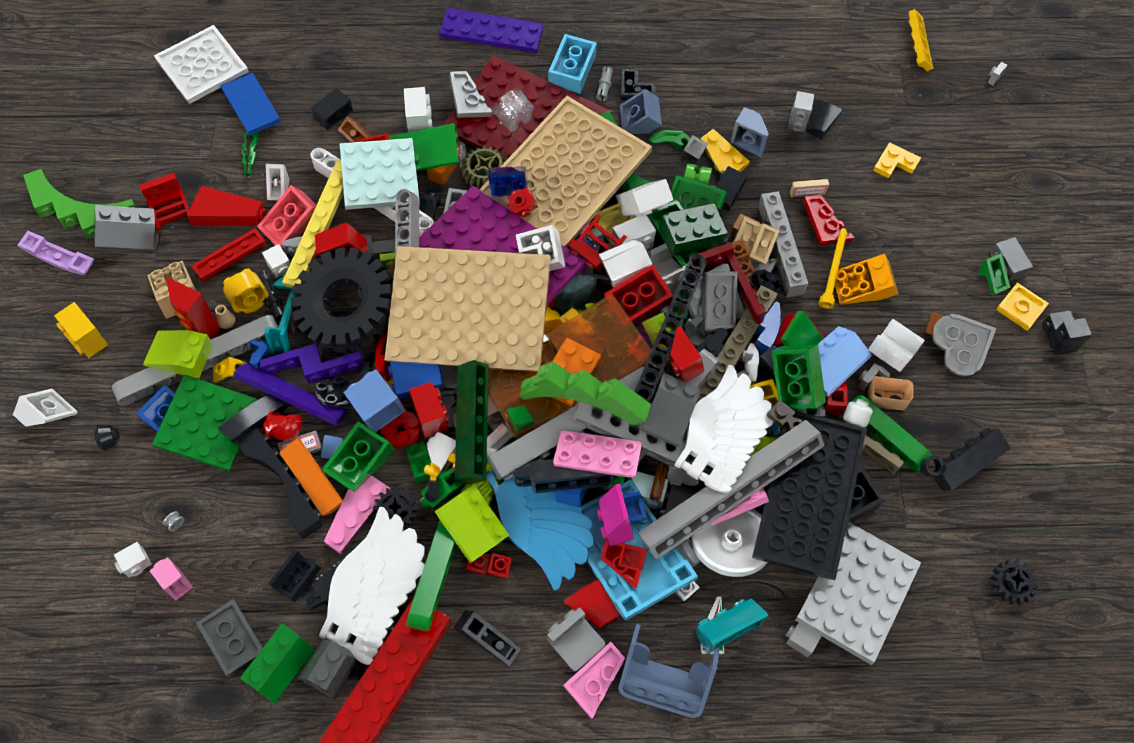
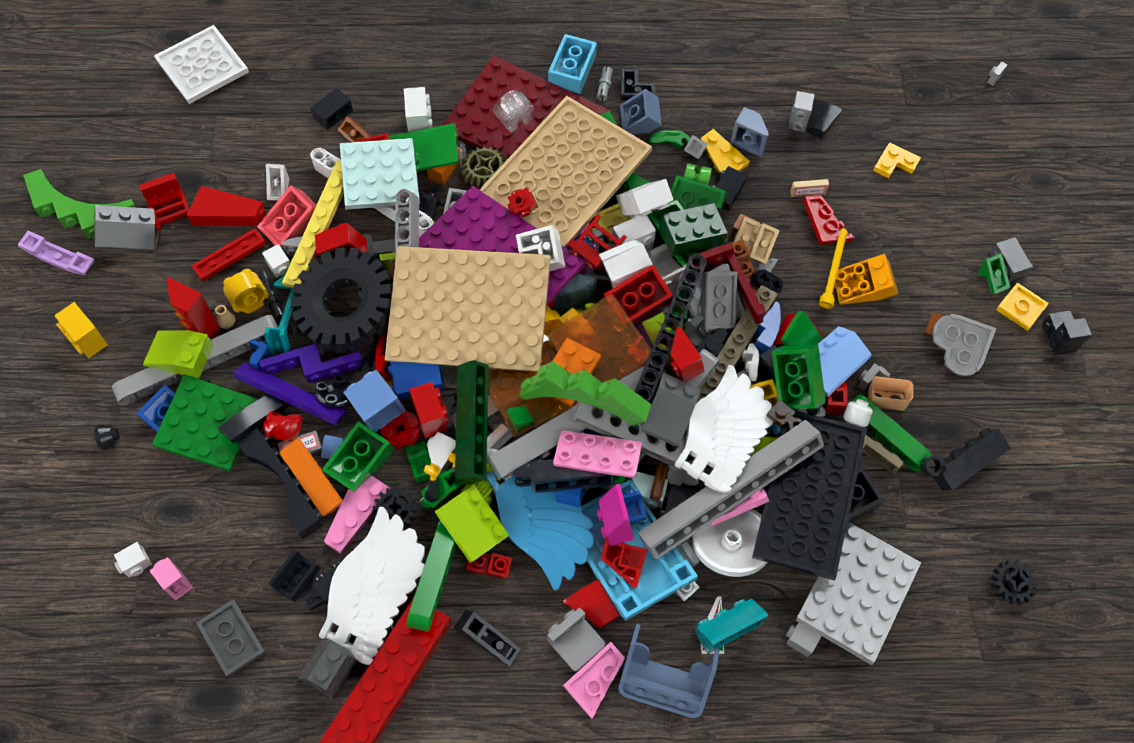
white slope [13,389,78,427] -> none
tan slope [147,261,196,319] -> none
light grey bush [163,511,185,532] -> none
yellow bracket [213,357,247,383] -> none
blue tile [221,73,281,136] -> none
green slope [239,624,315,704] -> none
green sword [241,132,259,177] -> none
dark purple plate [439,8,543,53] -> none
wing [449,71,493,118] -> none
clear blue slope [488,166,528,197] -> none
light grey brick [758,191,808,297] -> none
white panel [868,319,925,372] -> none
yellow plate [909,9,933,71] -> none

